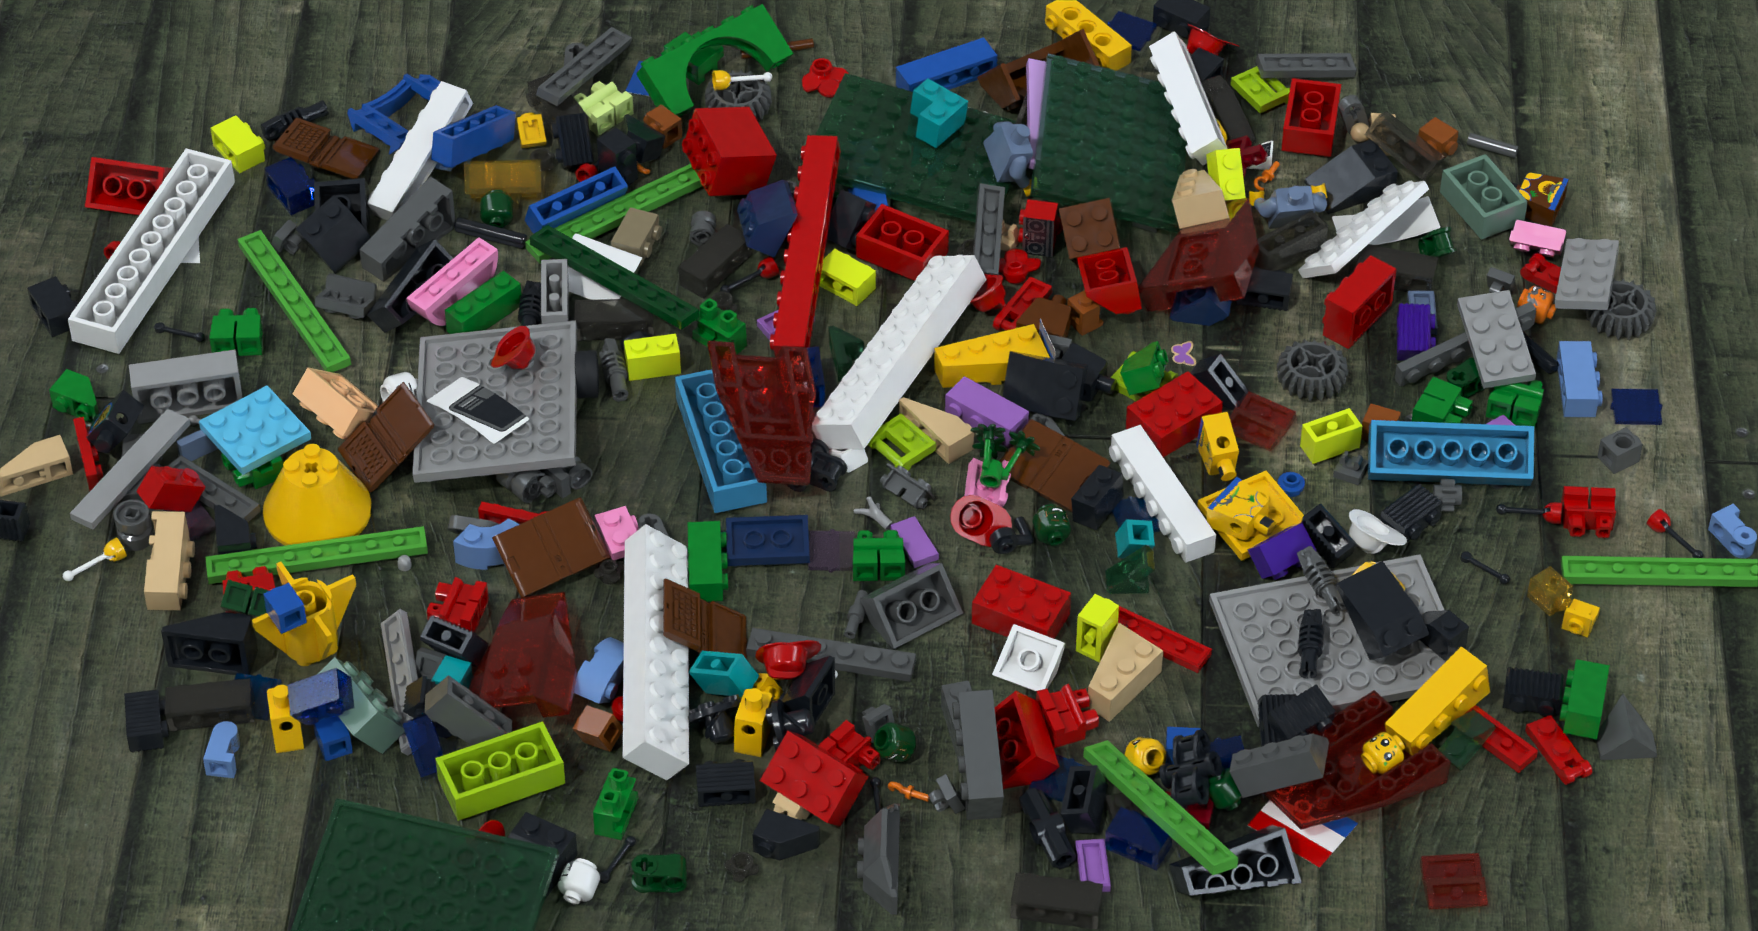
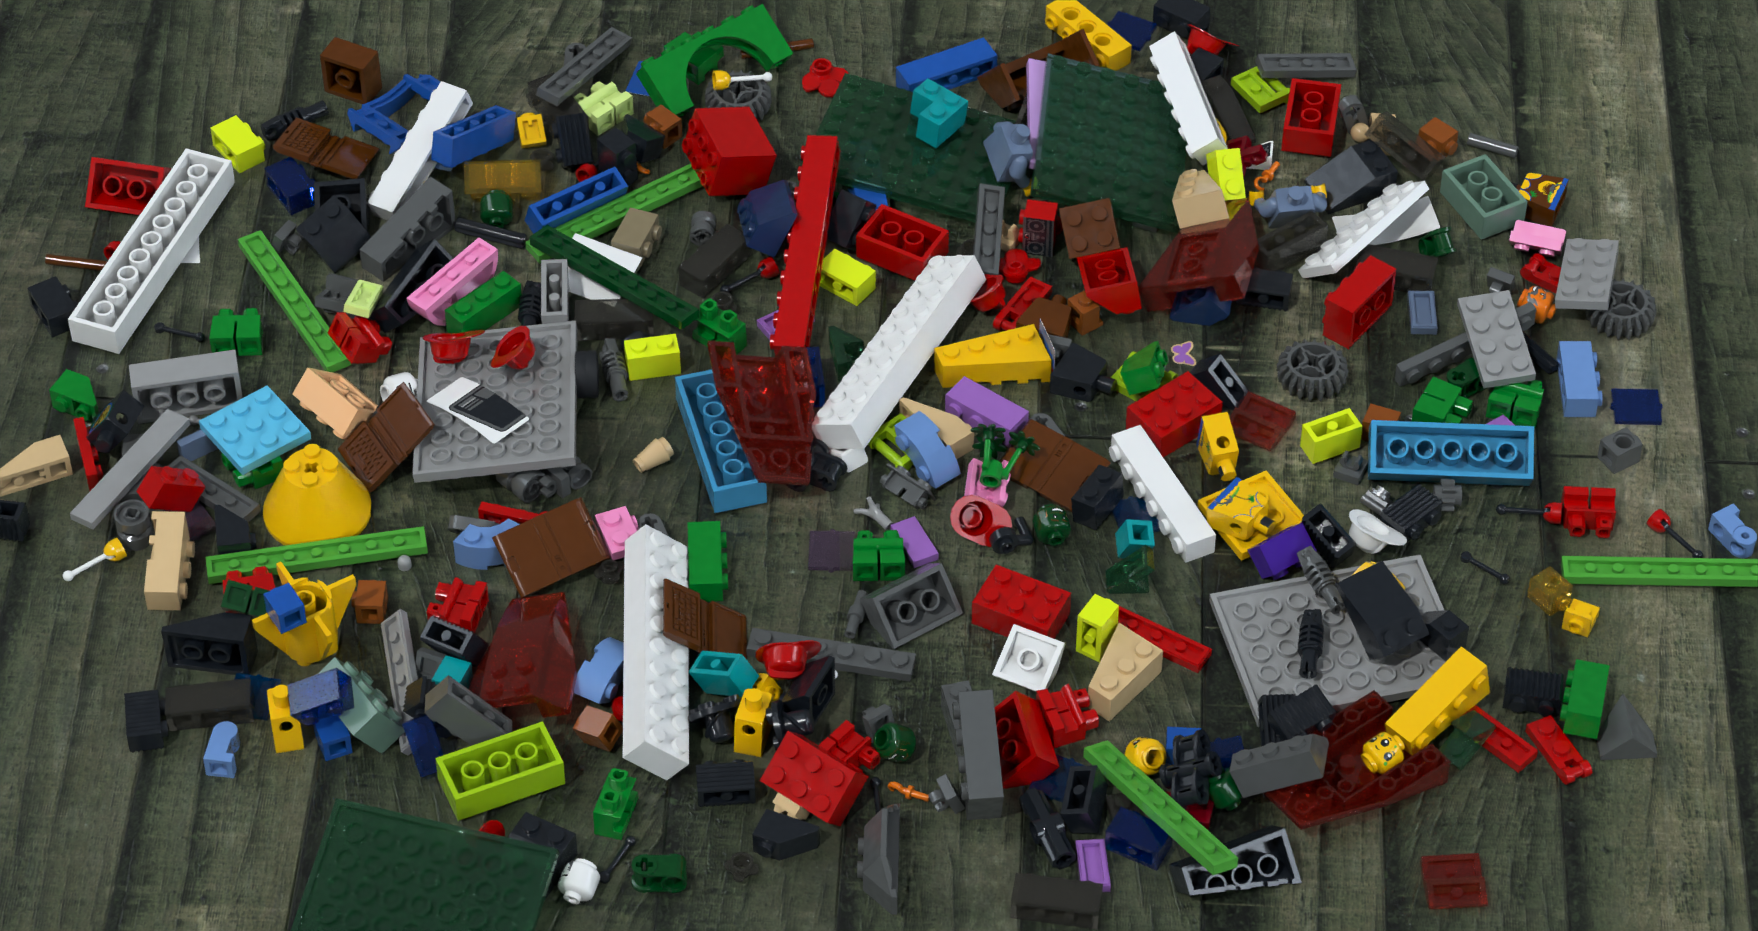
dark blue plate [726,515,810,566] -> none
black slope [1003,351,1088,421] -> none
sticker [1248,785,1358,868] -> none
blue plate [1278,472,1305,497] -> none
dark purple brick [1397,303,1436,360] -> none
none -> reddish brown bar [45,254,108,271]
none -> reddish brown brick [320,37,382,104]
none -> red hips [327,312,392,364]
none -> yellowish green plate [343,280,384,318]
none -> dark orange brick [351,580,388,624]
none -> red piece [423,330,485,364]
none -> tan cone [633,437,674,473]
none -> medium blue brick [894,411,961,489]
none -> flat silver plate [1360,485,1393,515]

